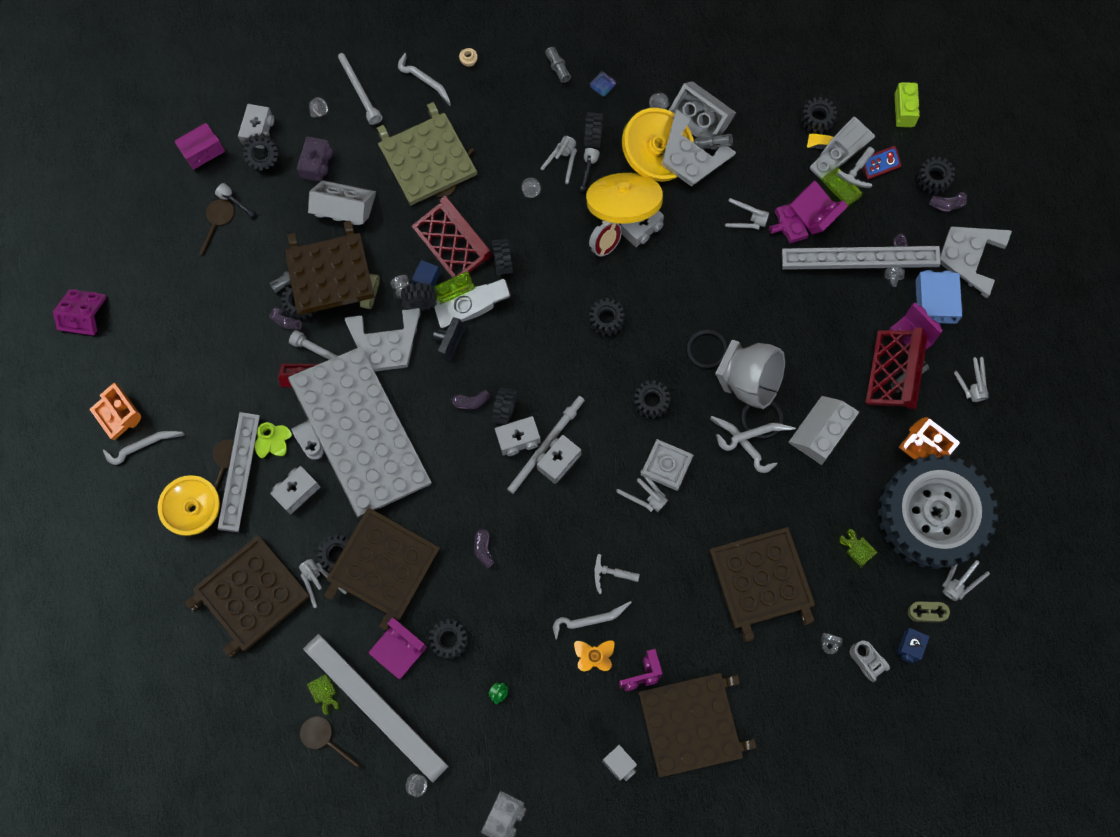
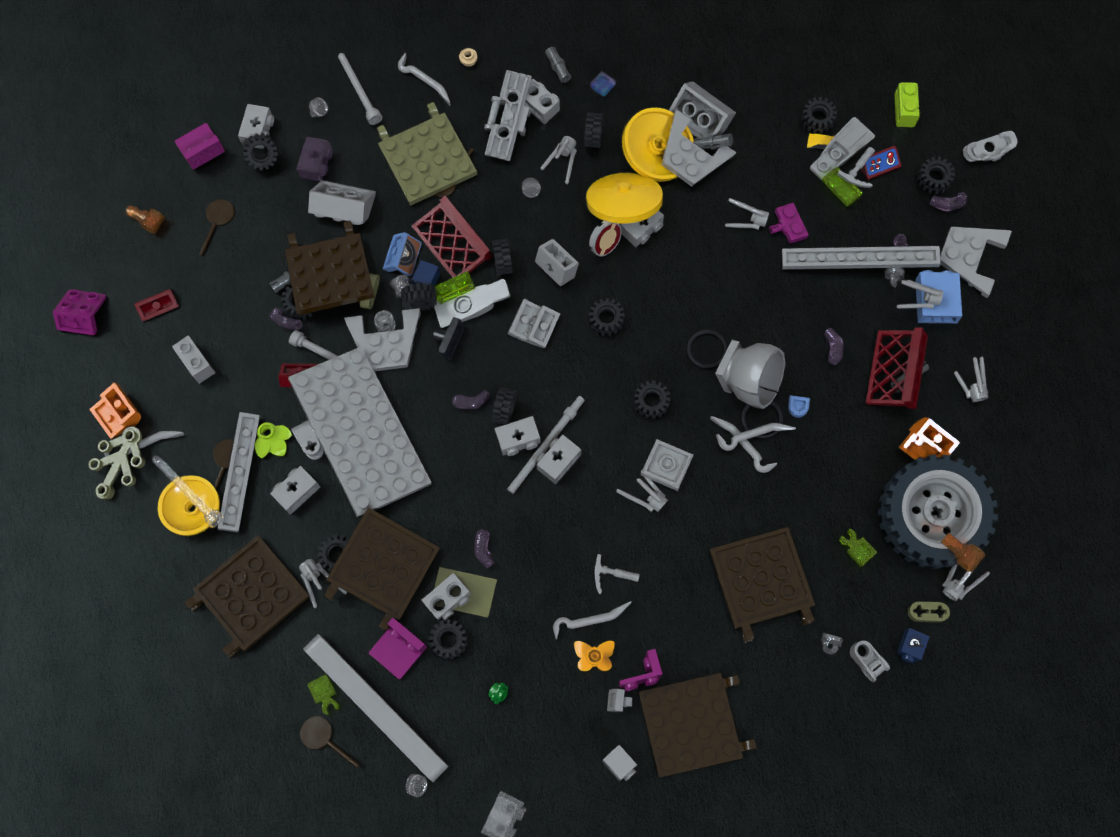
hinge [215,183,255,217] -> none
hinge [579,148,600,193] -> none
clear tile [649,93,669,109] -> none
light grey slope [788,396,859,465] -> none
magenta bracket [789,181,848,234] -> none
magenta bracket [889,303,943,351] -> none
none -> plant [89,427,145,500]
none -> clear orange pin [126,205,165,234]
none -> dark red slope [134,288,179,322]
none -> clear piece [152,455,223,528]
none -> light grey brick [172,335,215,384]
none -> clear wheel [374,311,395,332]
none -> panel [383,232,421,276]
none -> light grey brick [422,573,472,621]
none -> olive sticker [434,567,497,617]
none -> light grey piece [484,70,532,161]
none -> light grey slope [507,299,560,348]
none -> light grey brick [524,79,560,124]
none -> light grey brick [535,239,579,286]
none -> light grey tile [607,689,632,712]
none -> medium blue tile [788,395,810,418]
none -> clear purple arm [824,328,844,365]
none -> light grey plant [897,280,943,309]
none -> clear orange pin [941,533,985,572]
none -> light grey piece [963,131,1017,162]

